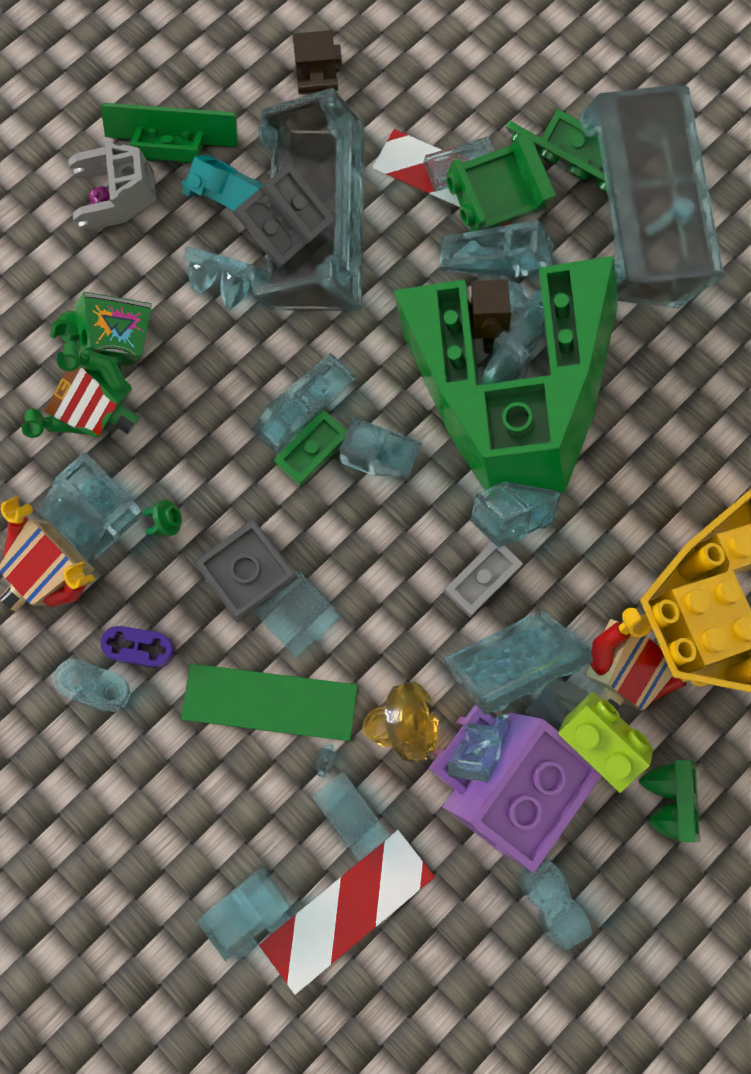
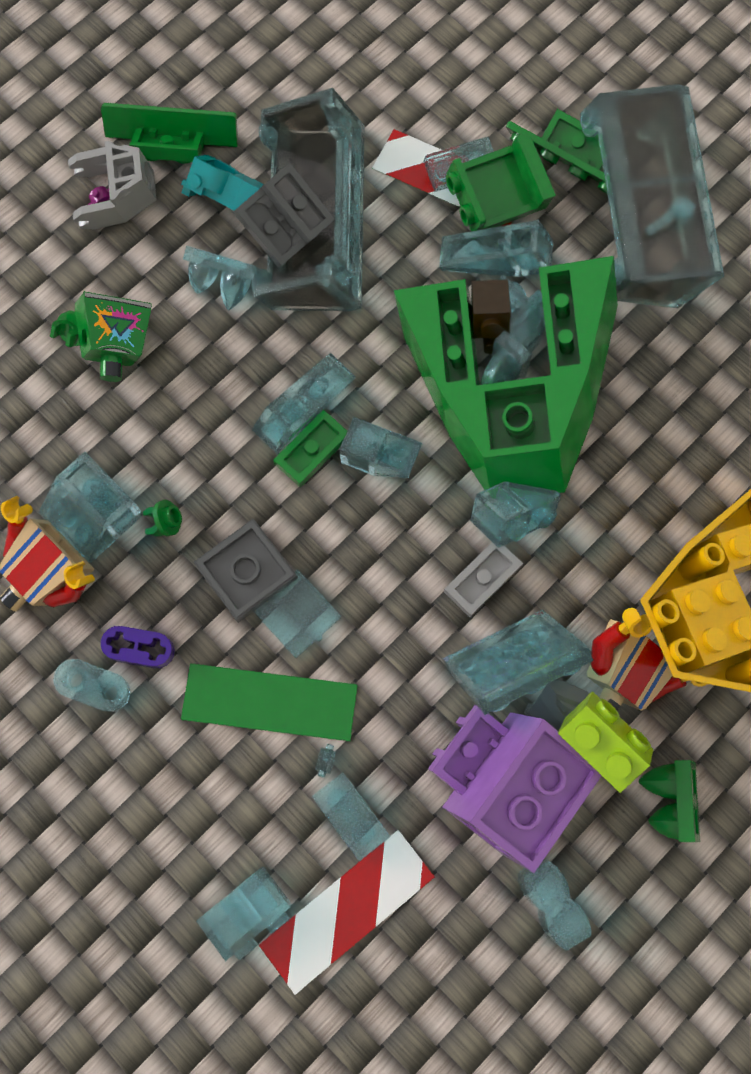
torso [21,341,140,438] -> none
dark brown brick [293,30,342,95] -> none
clear yellow tile [363,682,438,763] -> none
clear light blue slope [448,714,509,782] -> none

